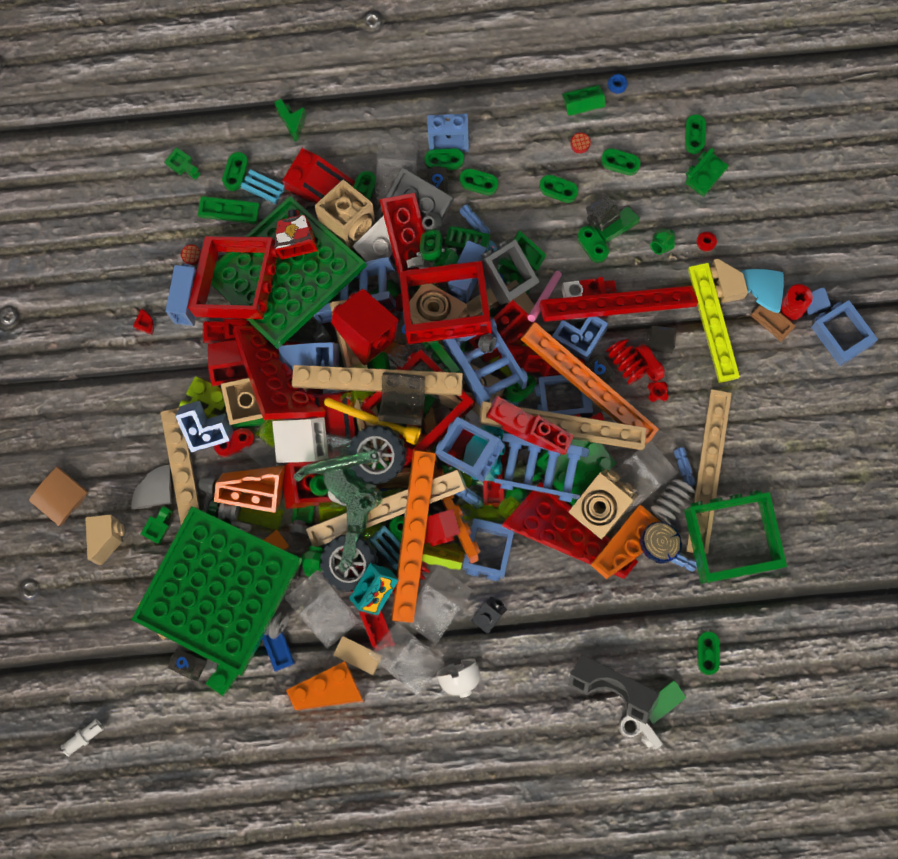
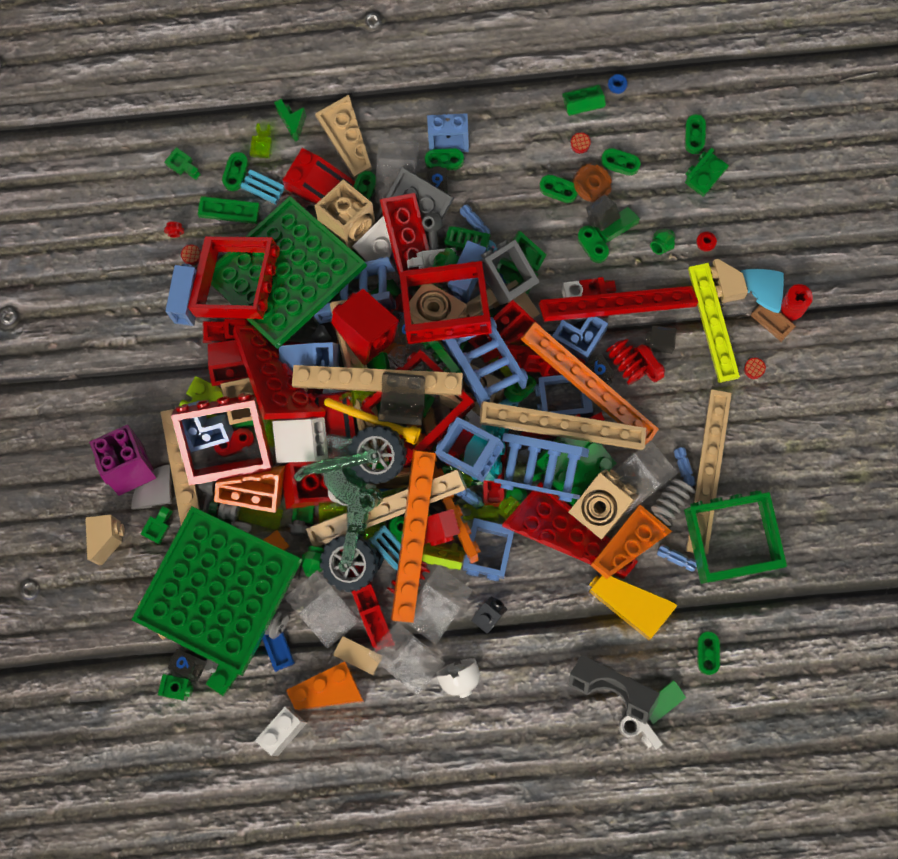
medium nougat slope [29,466,88,526] -> none
white pin [61,719,104,757] -> none
red tile [133,308,154,335] -> none
torso [275,209,318,259] -> none
green plate [310,475,330,496] -> none
teal brick [349,563,399,615] -> none
green plate [420,229,442,261] -> none
green plate [460,169,498,196] -> none
dark grey plate [478,333,497,353] -> none
red slope [486,396,574,455] -> none
bright pink bar [528,271,562,322] -> none
tile [640,522,682,564] -> none
red plate [647,381,669,402] -> none
medium blue slope [807,287,831,315] -> none
medium blue window [811,300,878,366] -> none
none -> magenta brick [89,424,156,496]
none -> green brick [158,674,193,701]
none -> red plate [164,222,184,238]
none -> window [171,393,273,486]
none -> clear neon green plate [250,123,273,159]
none -> white brick [255,707,307,756]
none -> tan wing [315,95,372,179]
none -> dark orange tile [573,164,612,203]
none -> yellow slope [589,575,678,640]
none -> tile [744,358,766,379]

